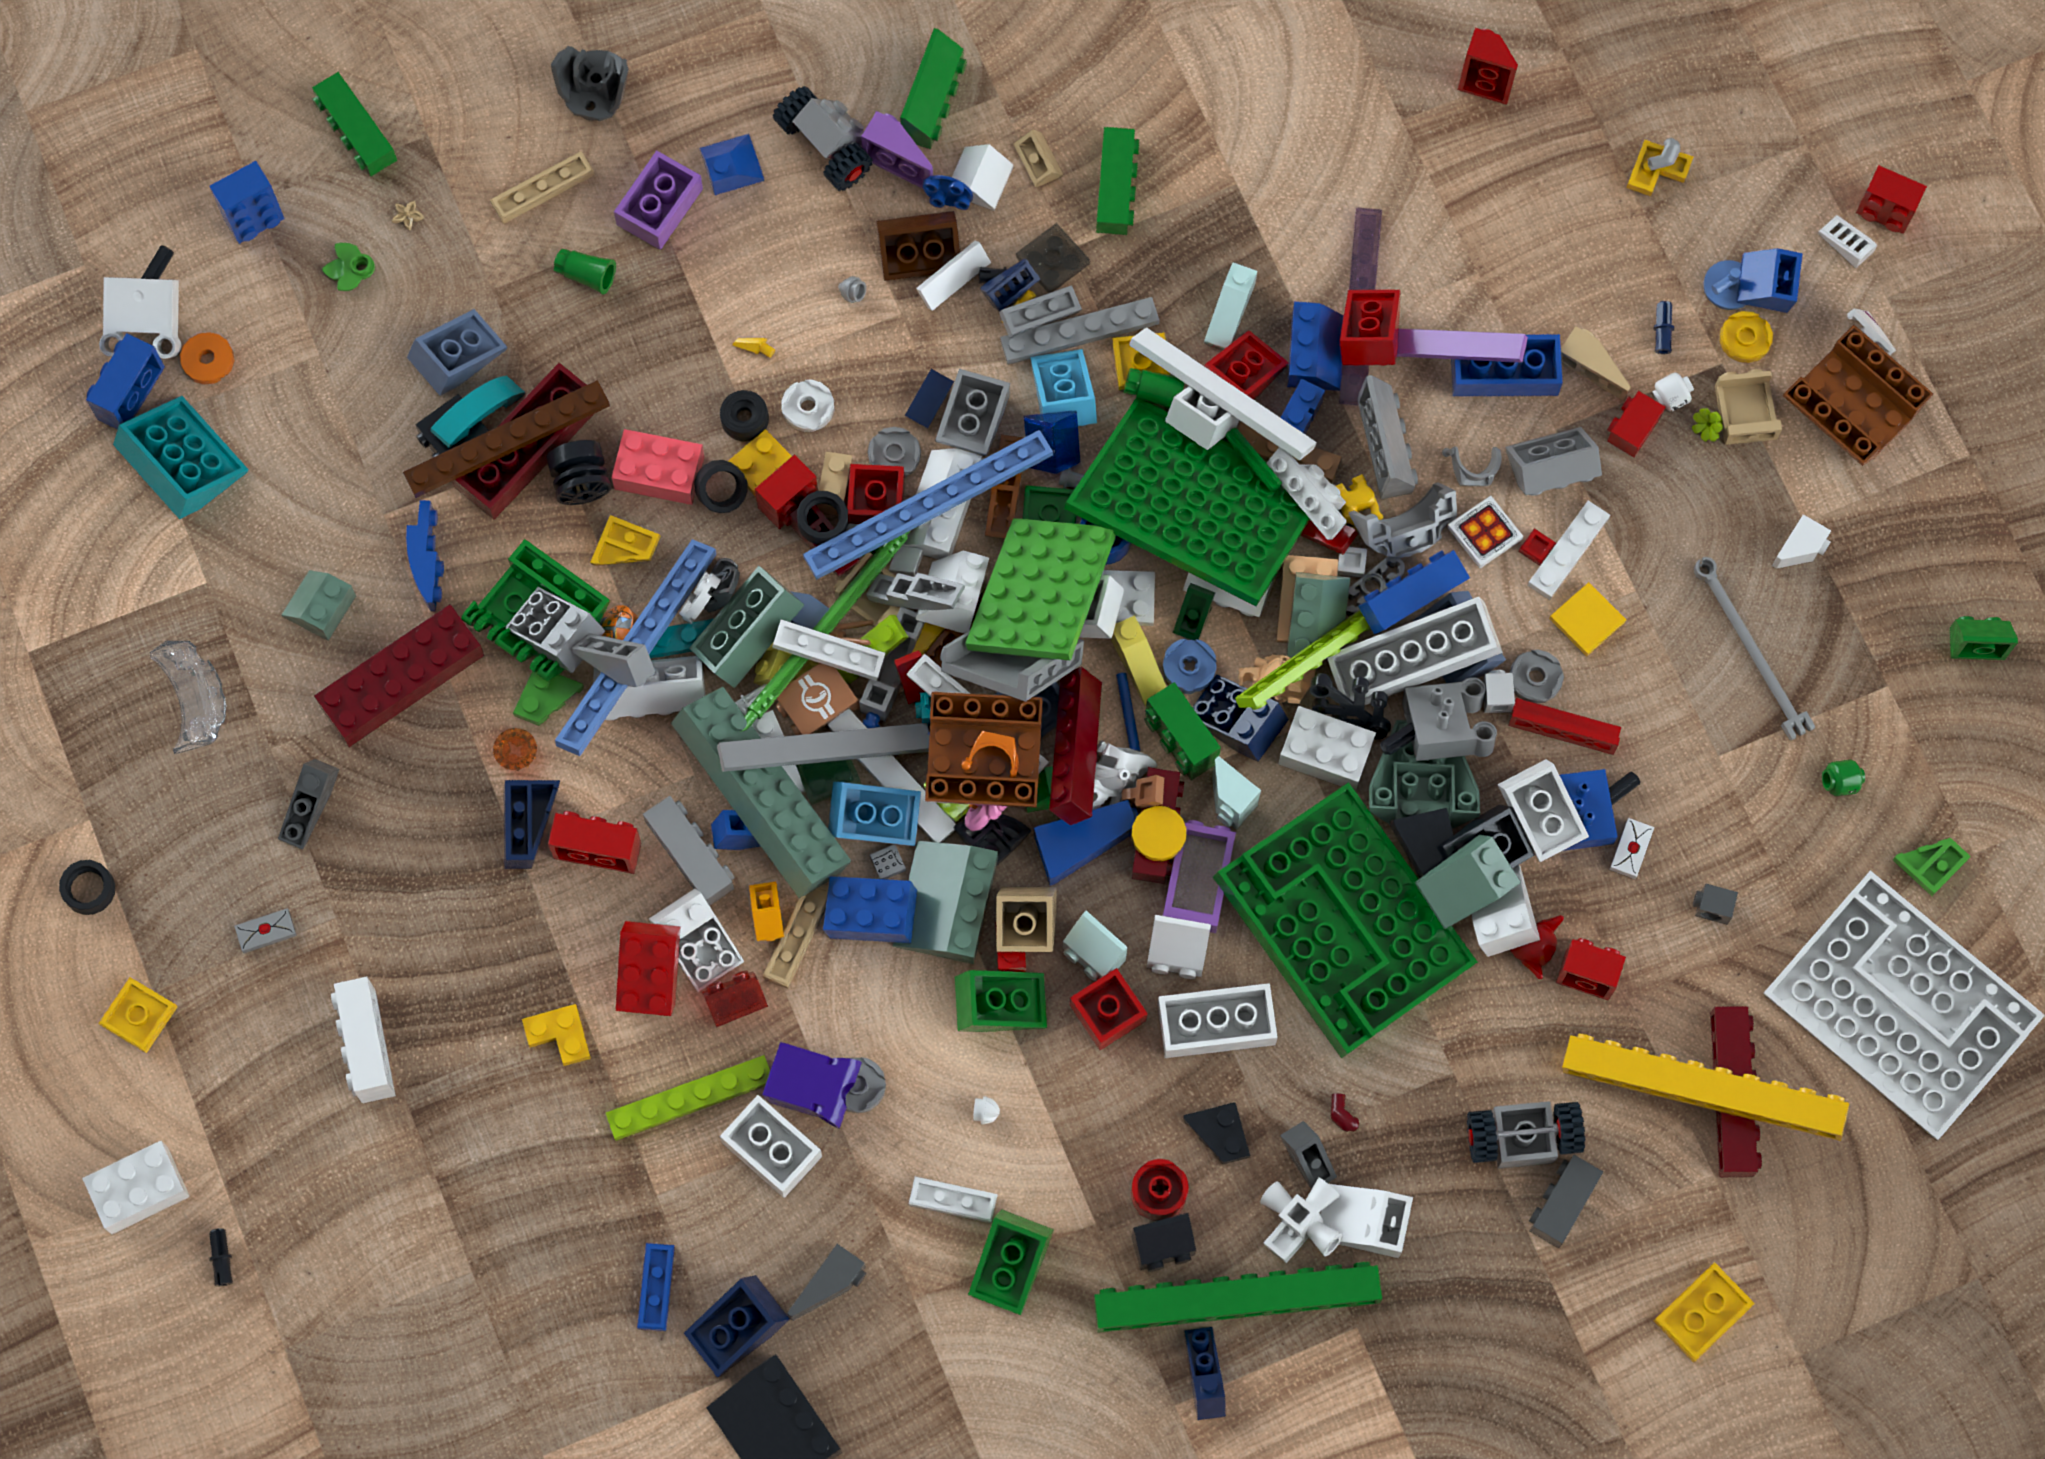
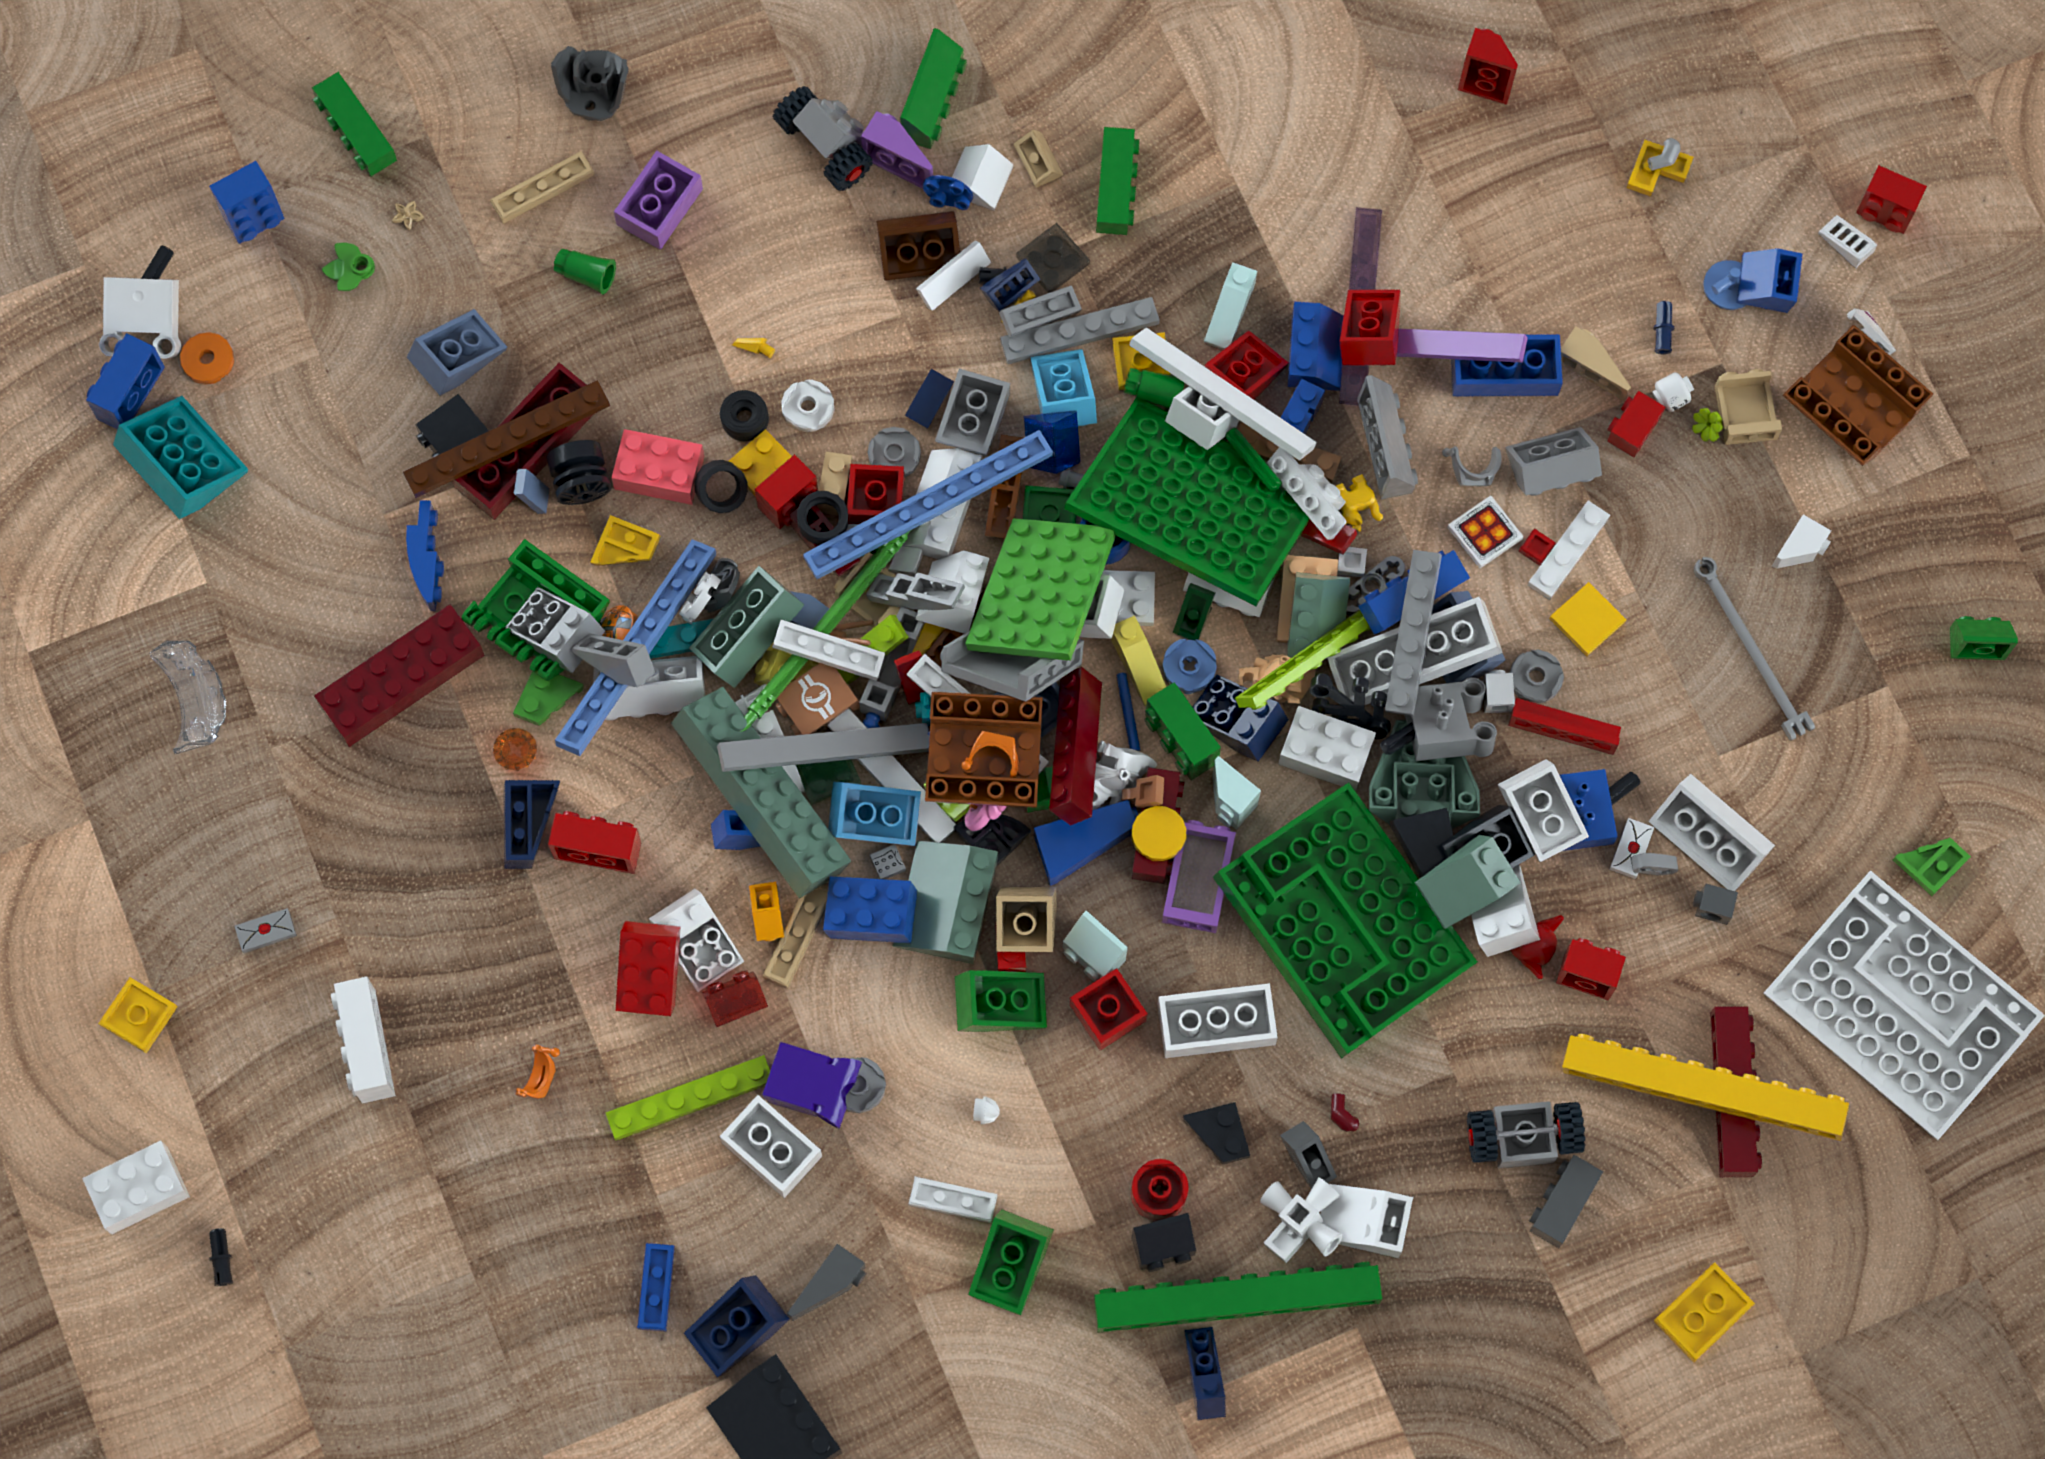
black tyre [59,860,115,915] -> none
dark grey slope [278,759,340,849] -> none
sand green slope [281,570,356,641] -> none
teal slope [430,375,525,448] -> none
yellow plate [522,1004,591,1066] -> none
light grey brick [643,796,735,906] -> none
blue slope [699,134,764,195] -> none
light grey plate [838,276,866,303] -> none
white slope [1147,915,1211,979] -> none
light grey windscreen [1349,482,1457,558] -> none
yellow tile [1719,311,1773,363] -> none
green head [1822,759,1865,797] -> none
none -> sand blue tile [514,469,550,514]
none -> orange helmet [515,1044,560,1099]
none -> light grey plate [1385,550,1442,716]
none -> light grey beam [1631,853,1678,875]
none -> white slope [1648,774,1775,891]

